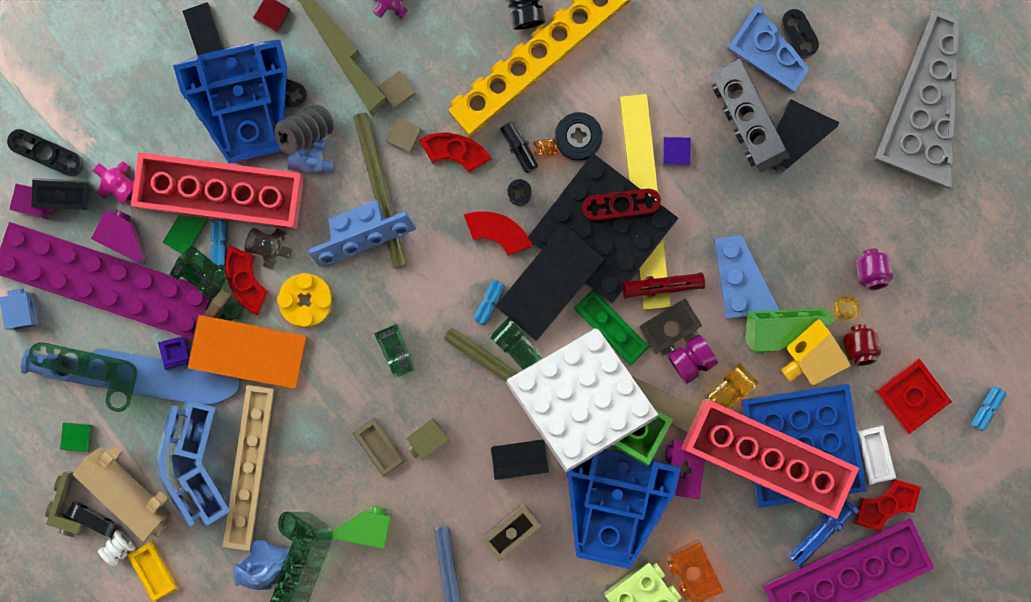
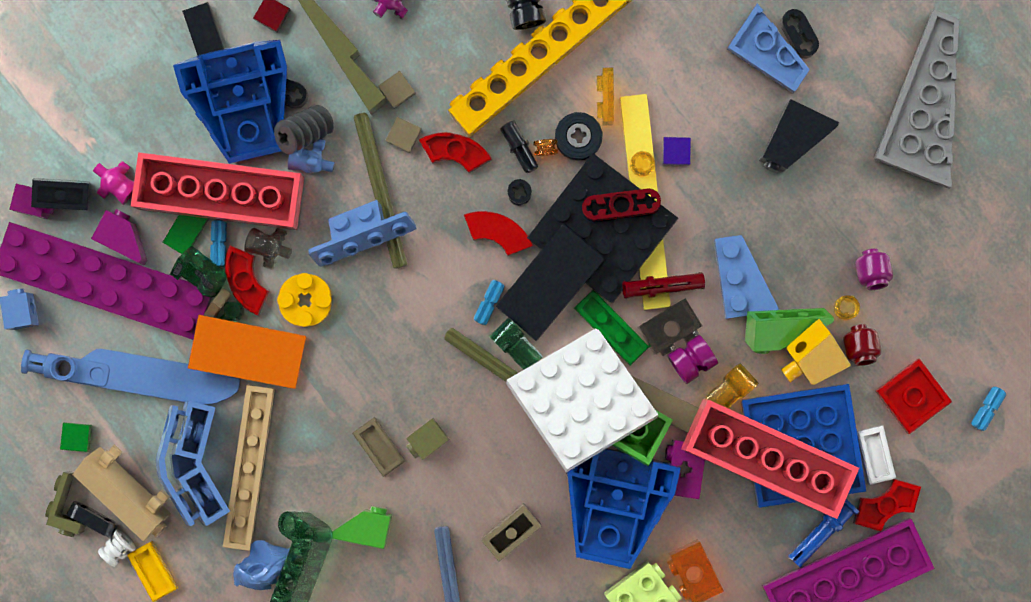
black beam [7,129,84,176] -> none
clear green beam [29,342,137,412] -> none
dark purple tile [158,336,190,370] -> none
clear green leg [374,324,415,379] -> none
black panel [491,440,549,480] -> none
brick [711,59,791,173] -> none
none -> clear yellow plate [596,68,614,125]
none -> clear yellow bush [630,151,655,177]

